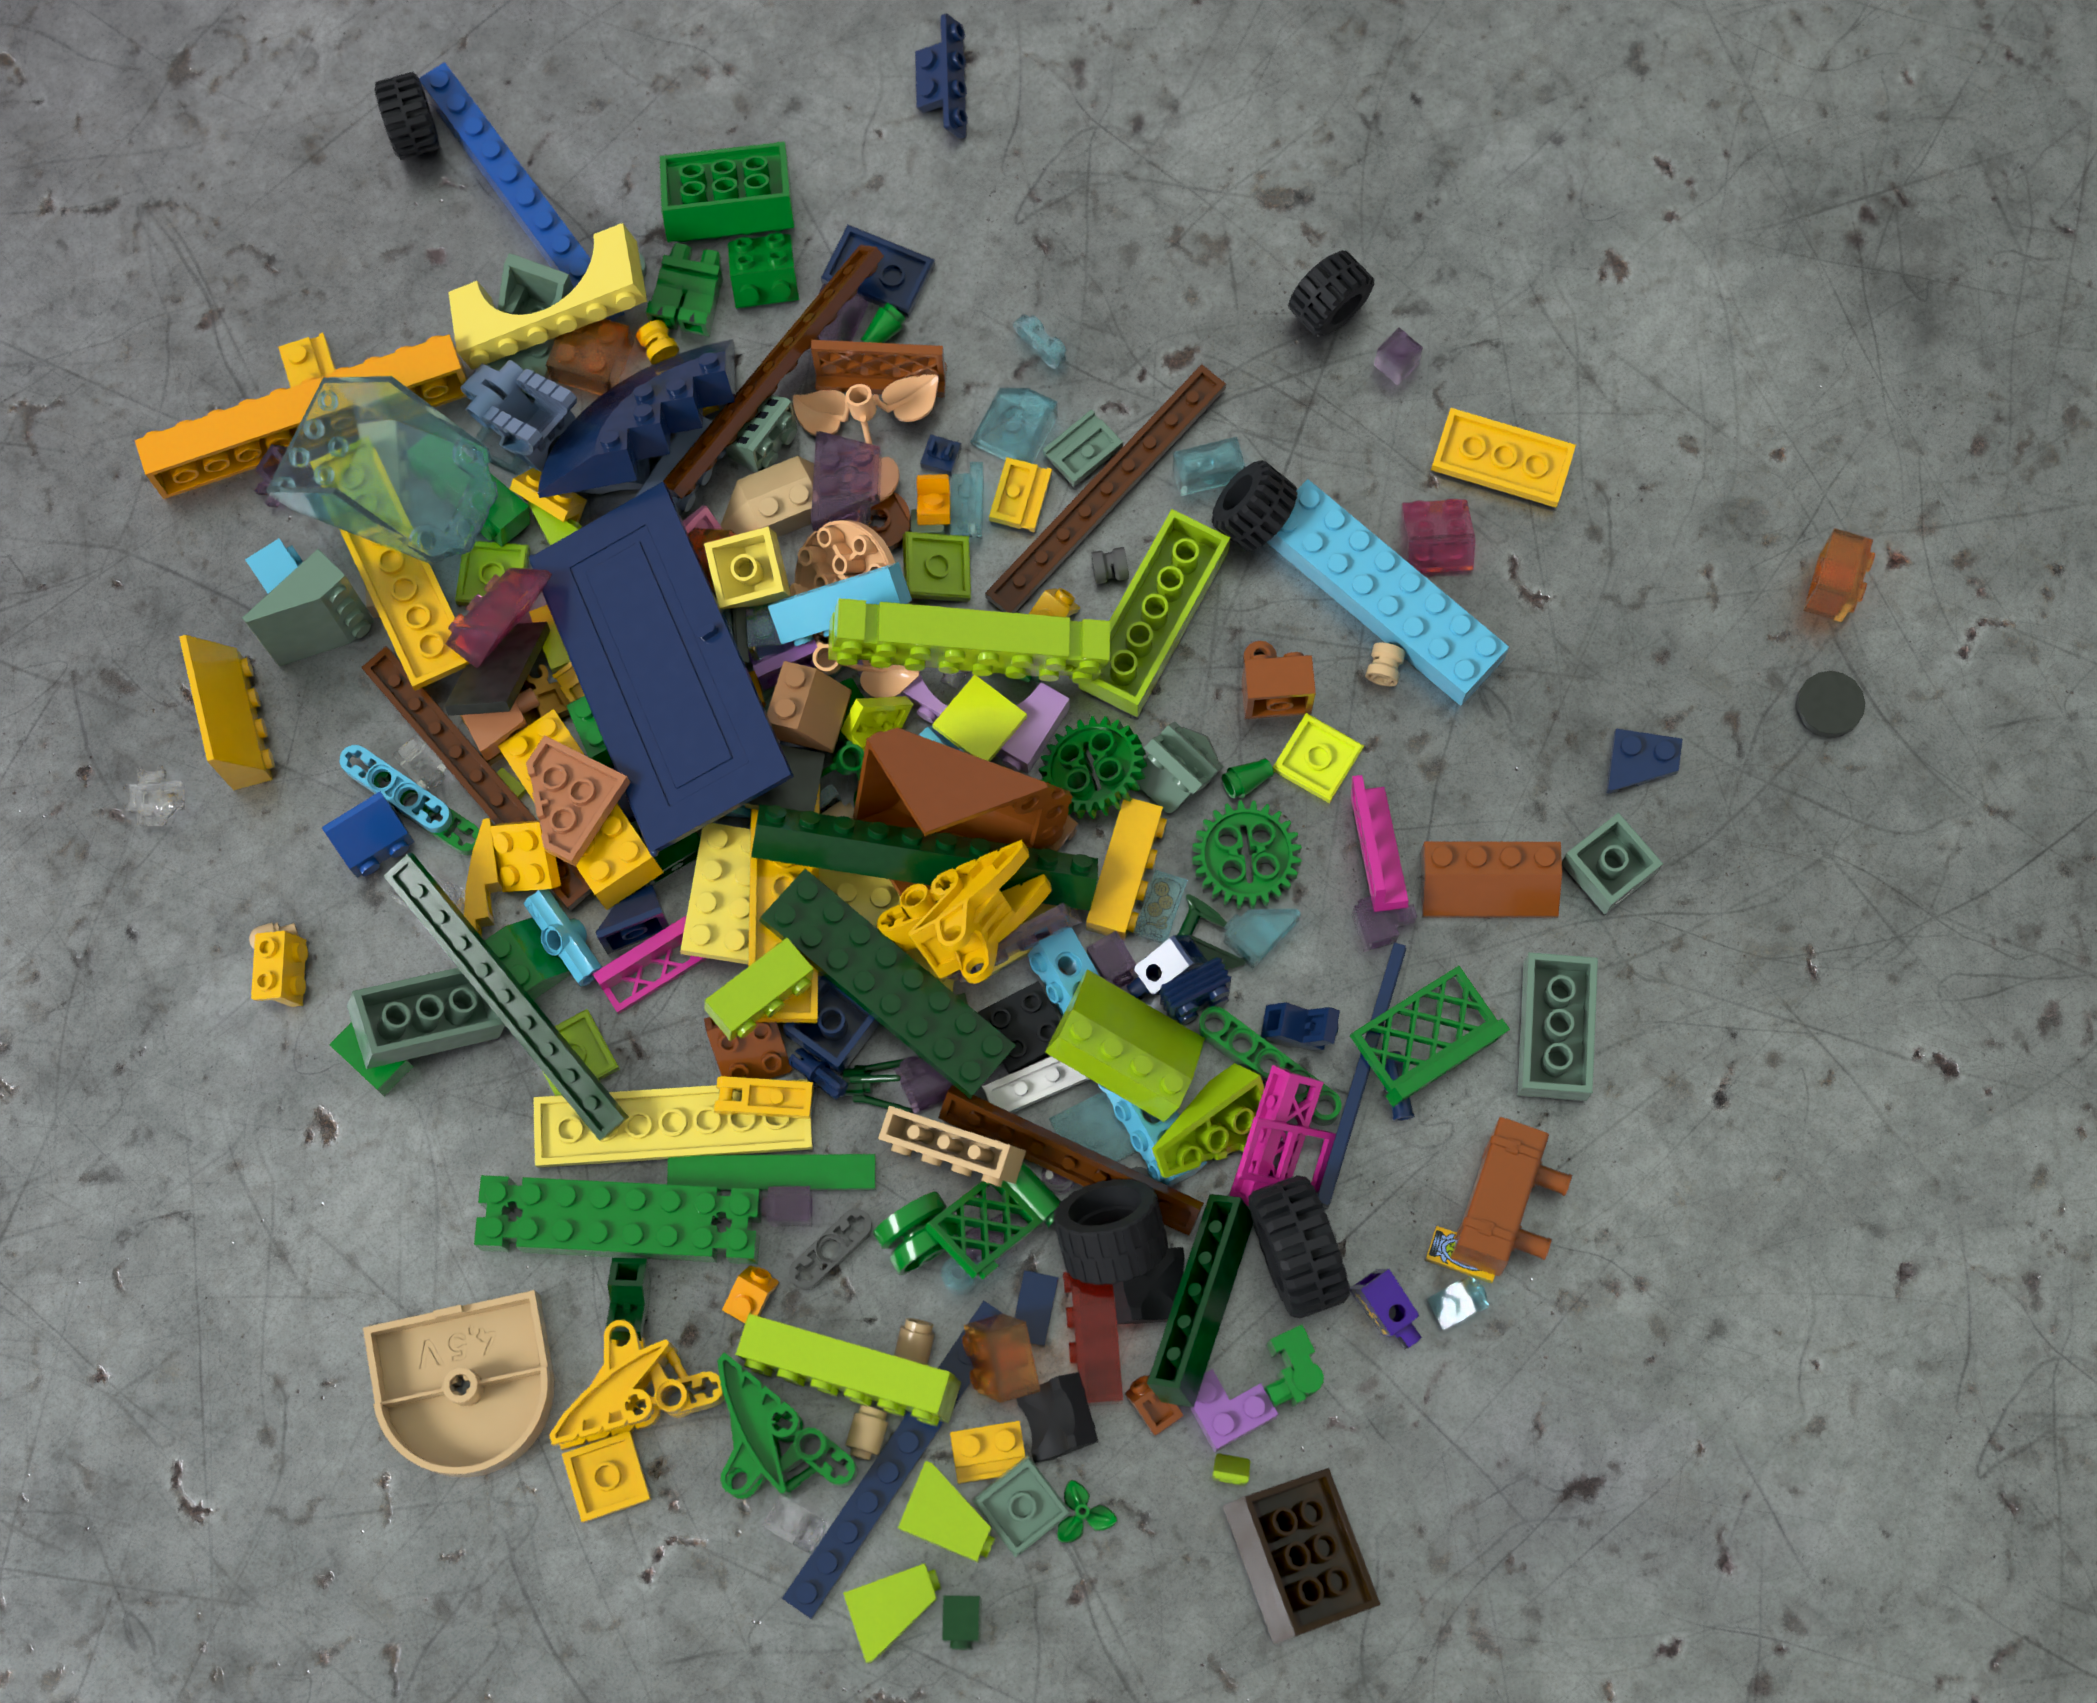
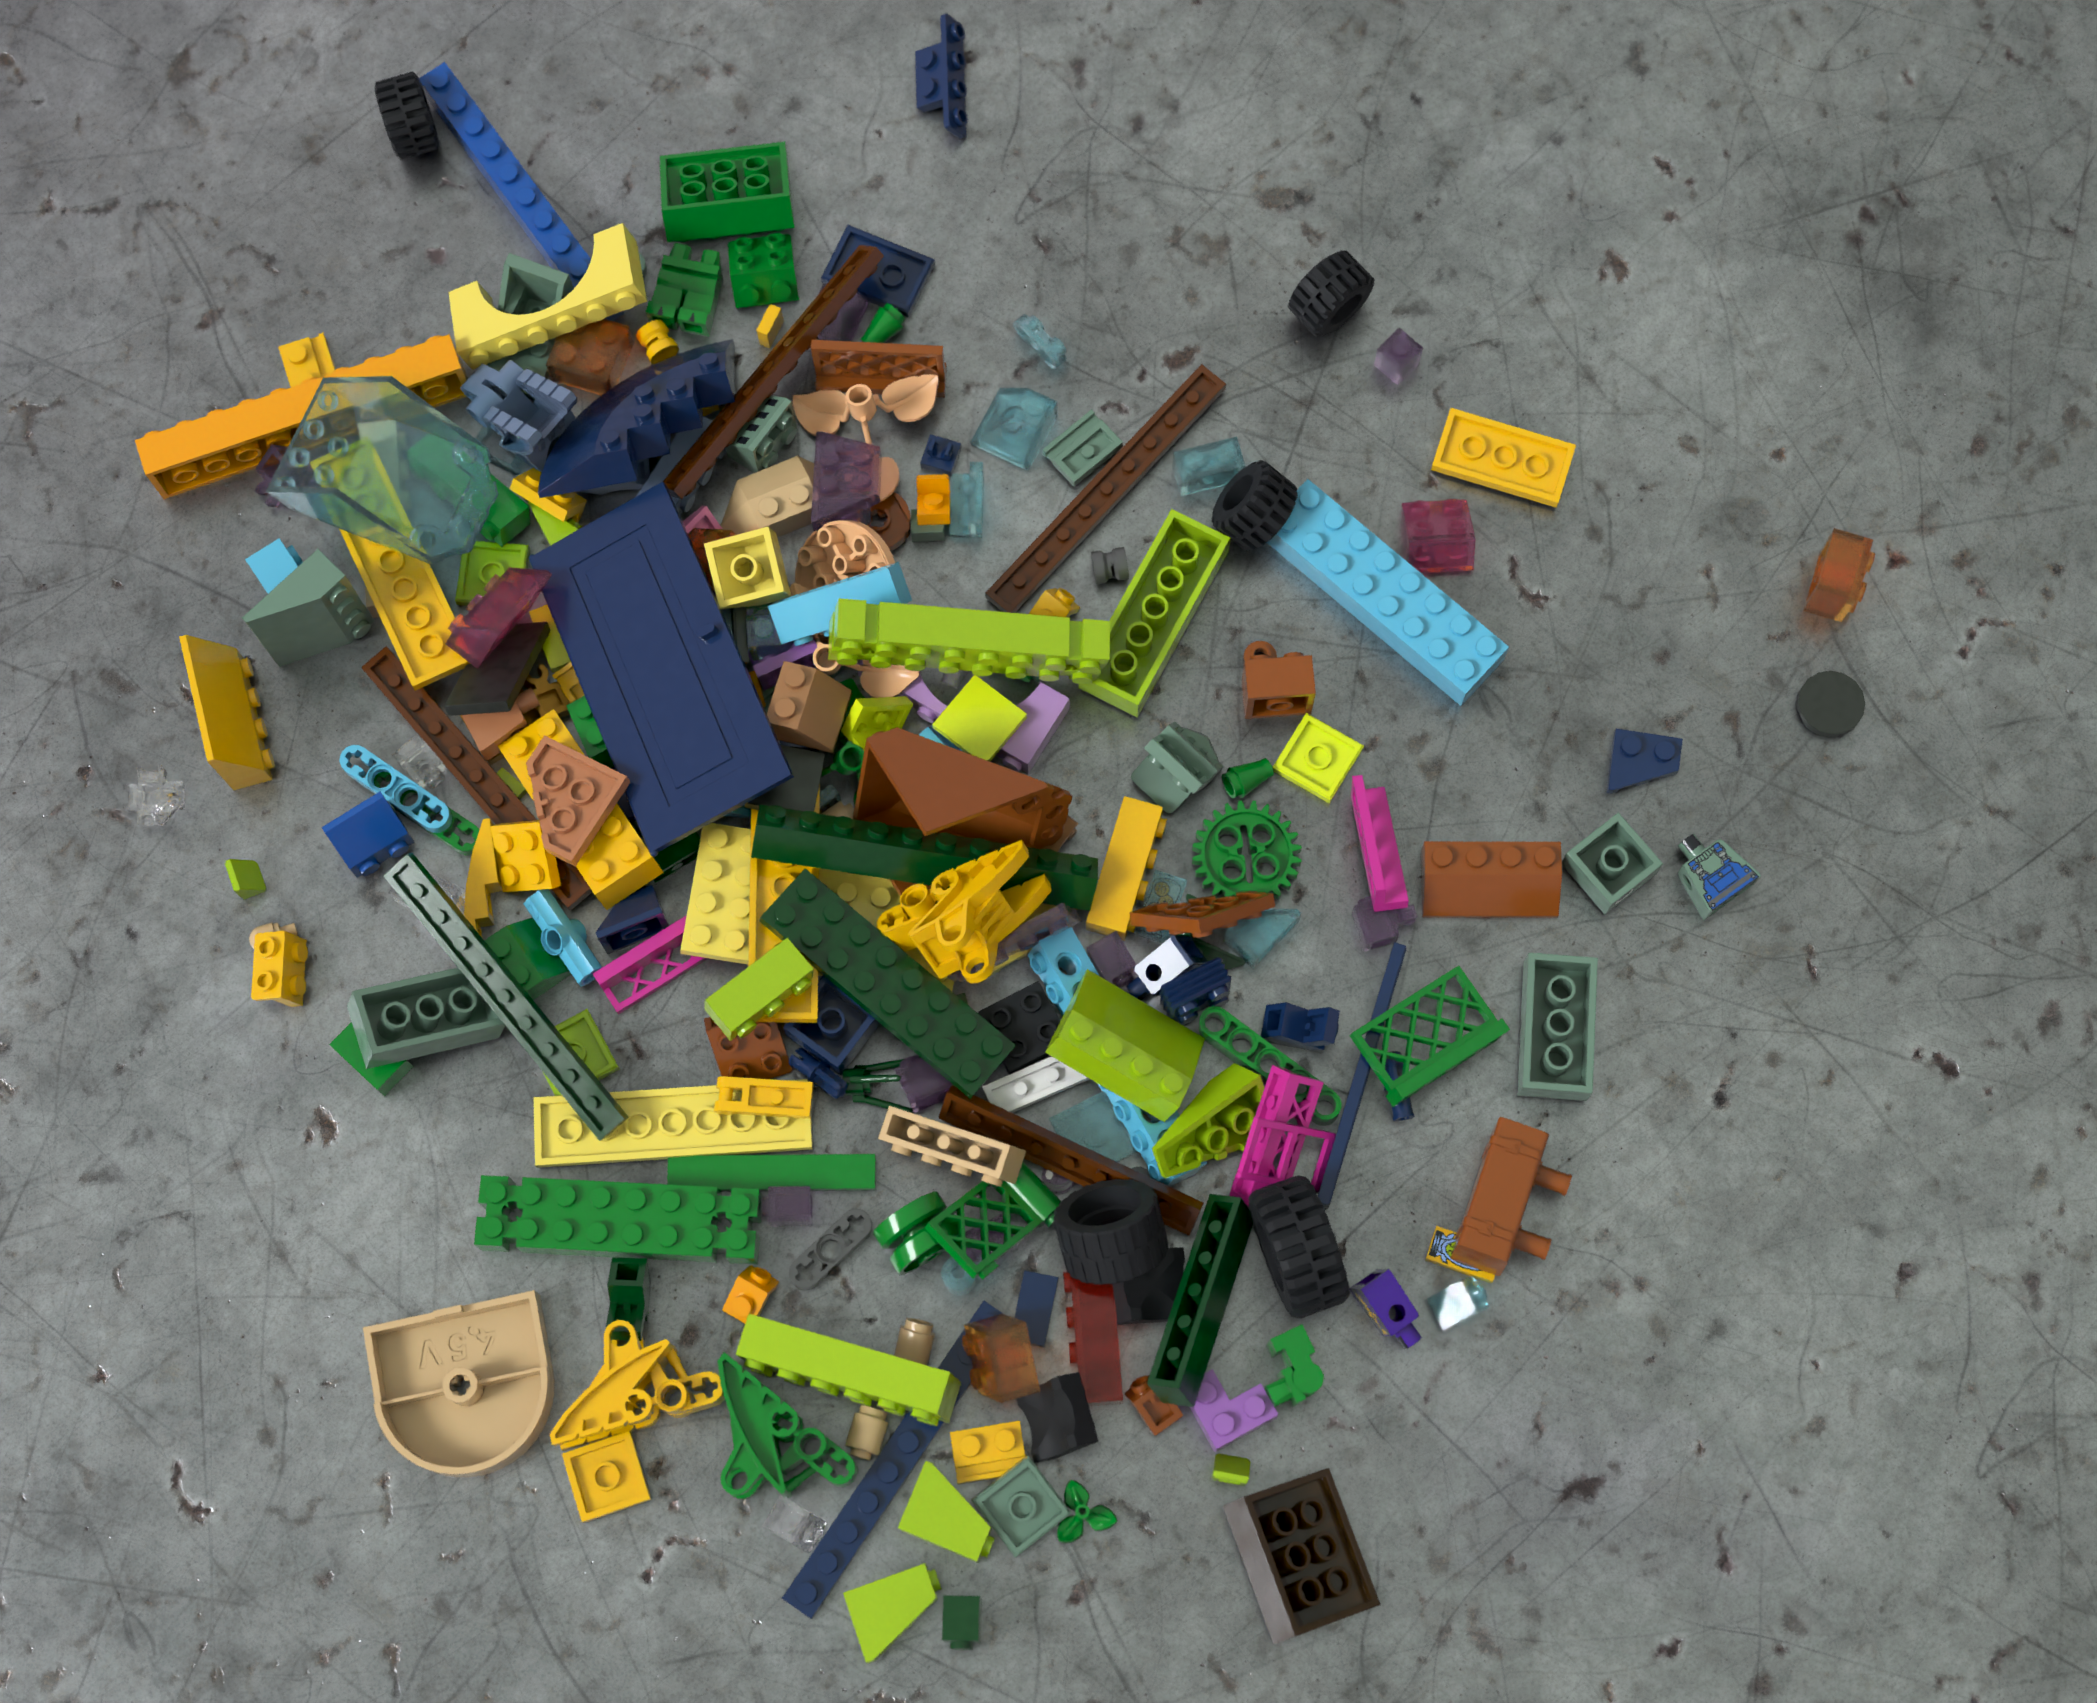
lime tile [903,532,971,602] -> none
yellow plate [989,457,1052,533] -> none
green gear [1038,716,1148,819] -> none
tan wheel [1365,642,1406,686] -> none
none -> lime slope [224,859,266,900]
none -> yellow tile [756,304,784,349]
none -> dark orange plate [1129,891,1275,937]
none -> torso [1678,834,1761,921]

